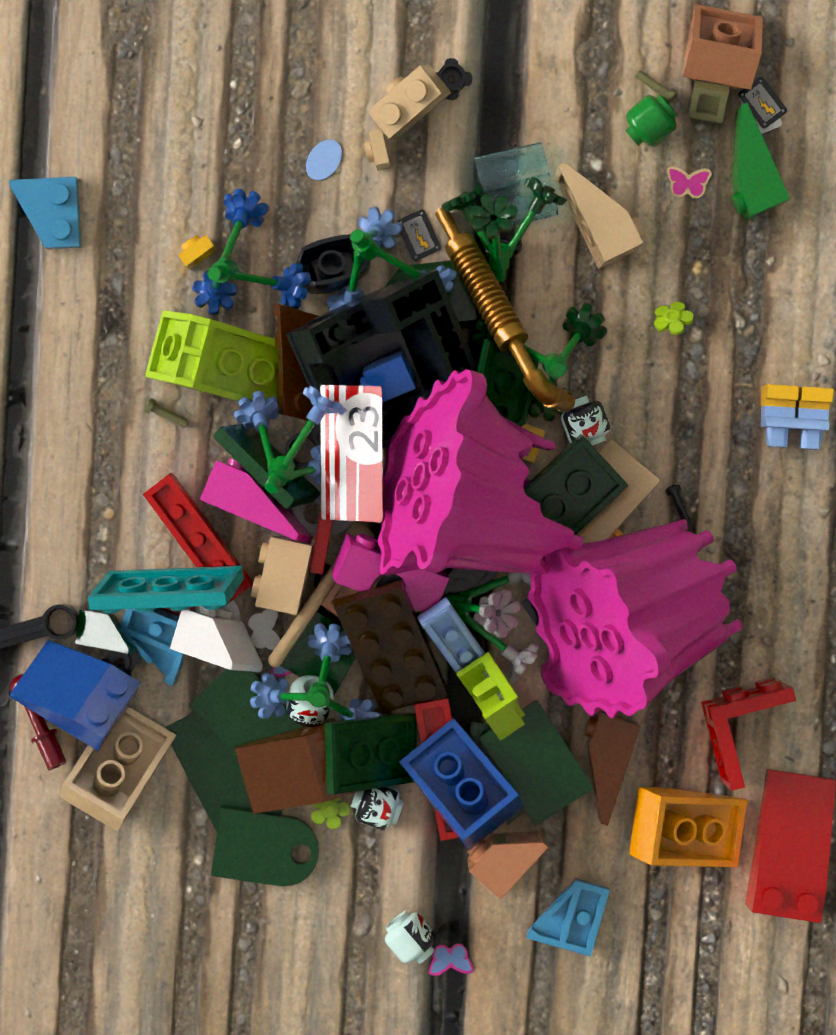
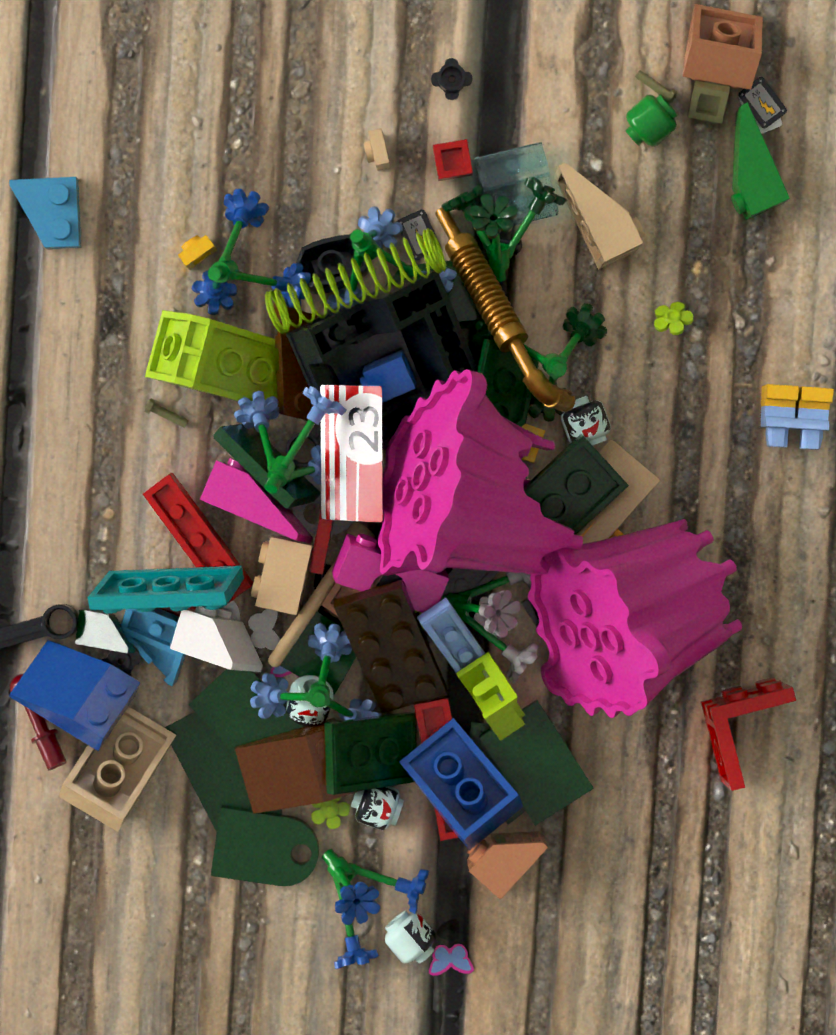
light blue sticker [306,139,342,180] -> none
tan brick [368,65,451,139] -> none
dark azure wing [526,878,610,957] -> none
reddish brown slope [584,711,641,826] -> none
light orange slope [629,787,748,867] -> none
black piece [665,484,693,528] -> none
dark pink sticker [666,166,712,198] -> none
red slope [745,769,836,923] -> none
none -> lime piece [265,228,446,334]
none -> blue plant [322,849,429,969]
none -> red plate [433,139,473,181]

